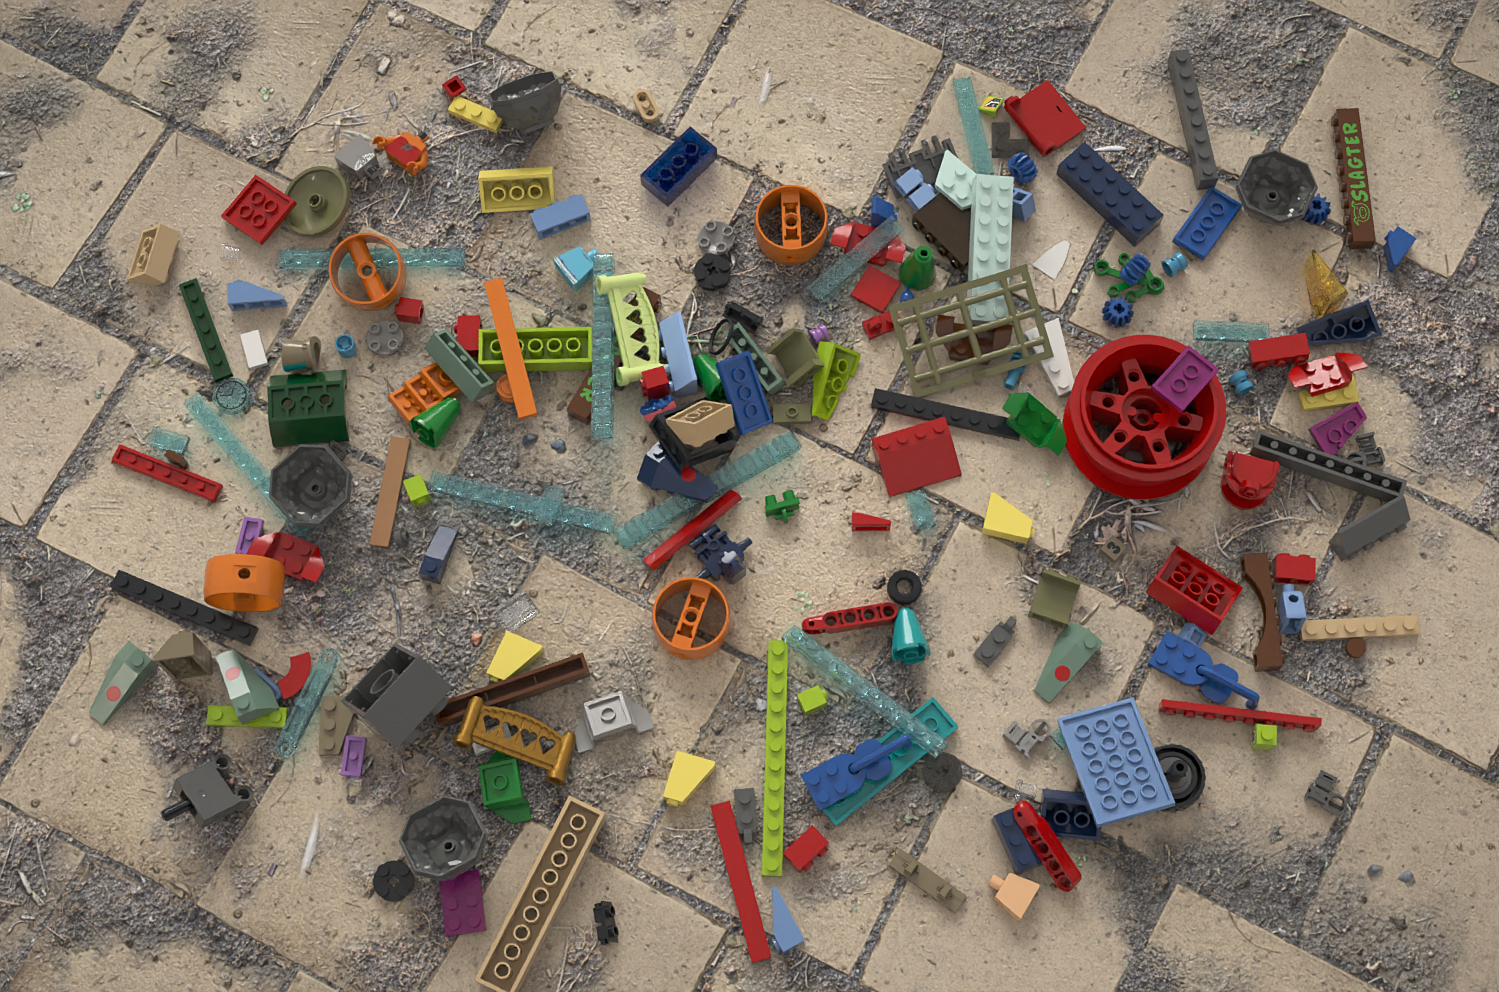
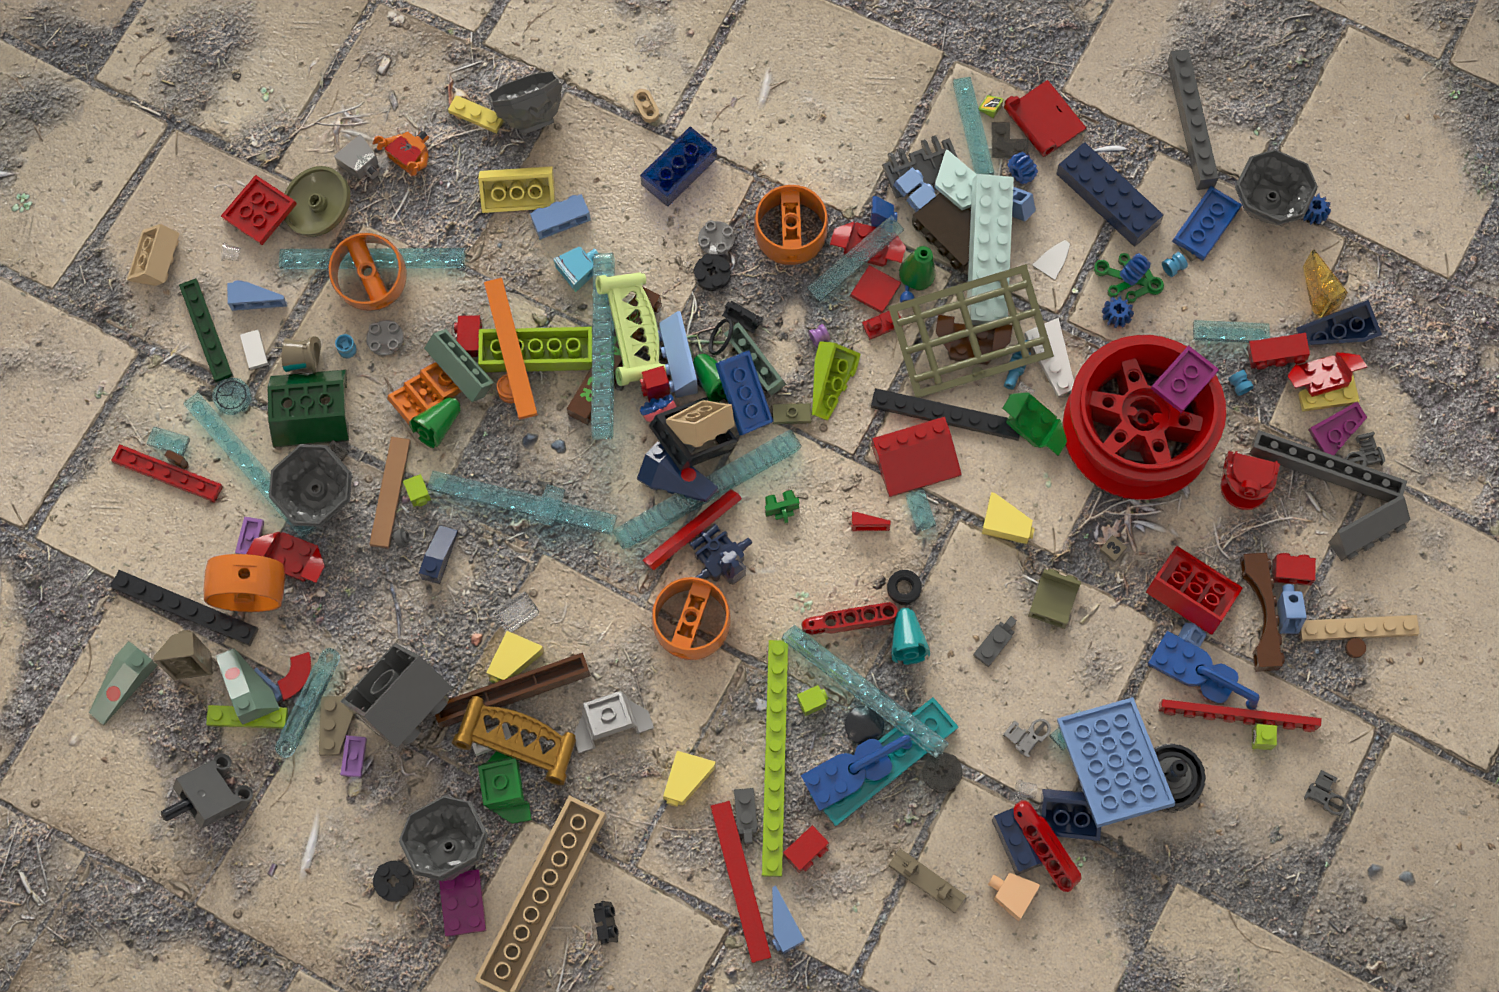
red brick [394,297,424,324] -> none
red slope [442,75,467,99] -> none
olive panel [766,328,824,388] -> none
sand green wedge [1034,622,1103,704] -> none
reddish brown brick [1331,108,1376,249] -> none
blue slope [1383,226,1417,273] -> none
none -> black dish [845,706,884,744]

